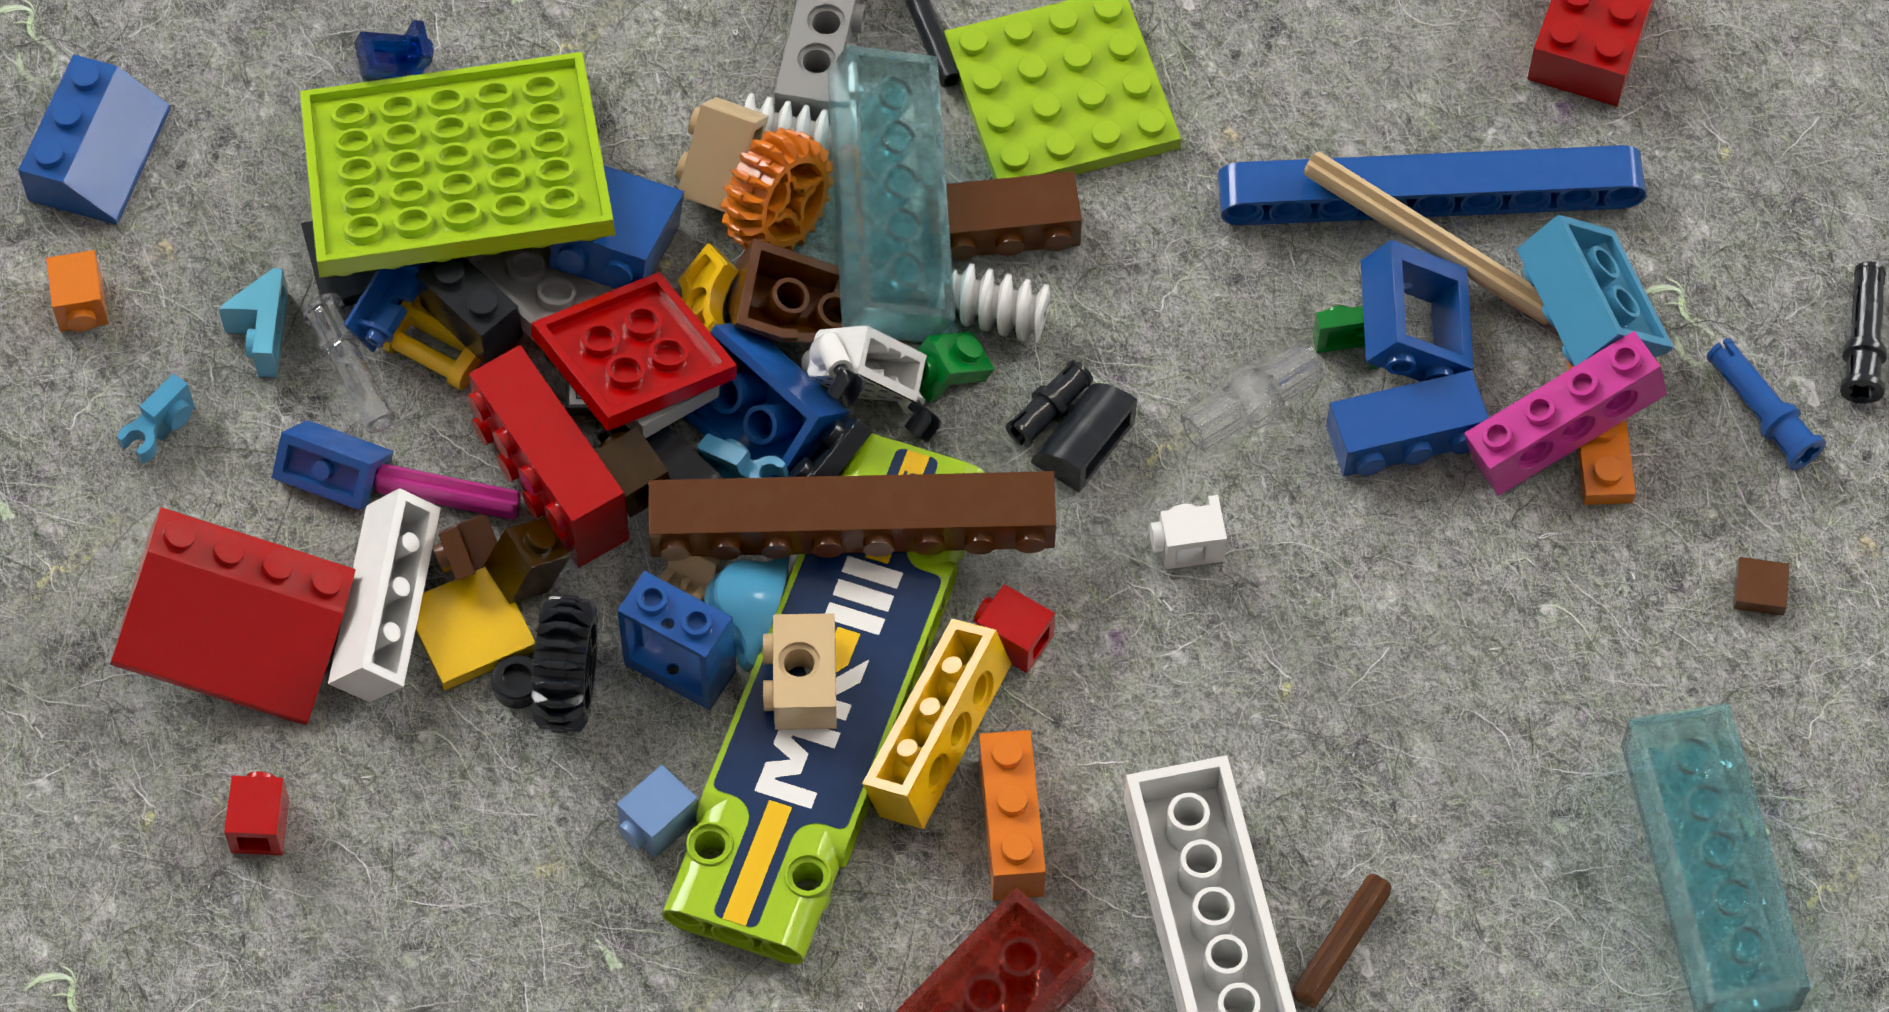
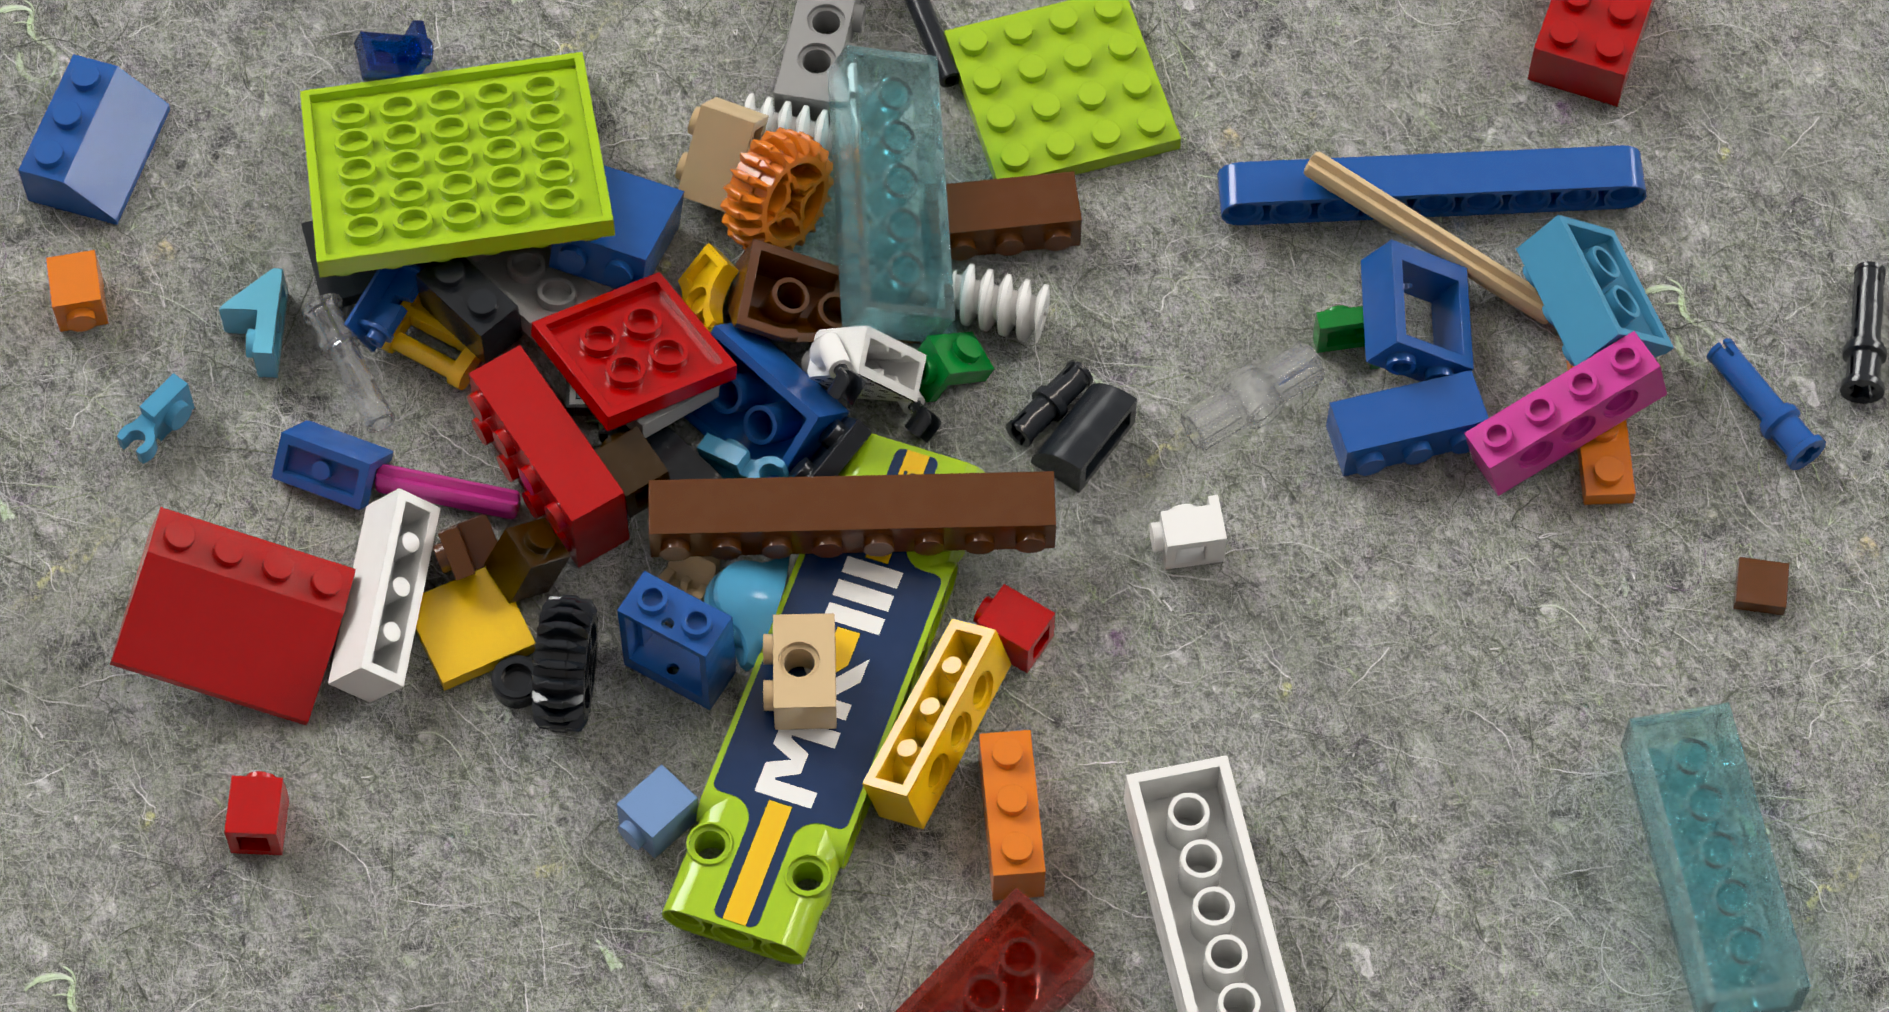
reddish brown axle [1293,874,1392,1008] -> none

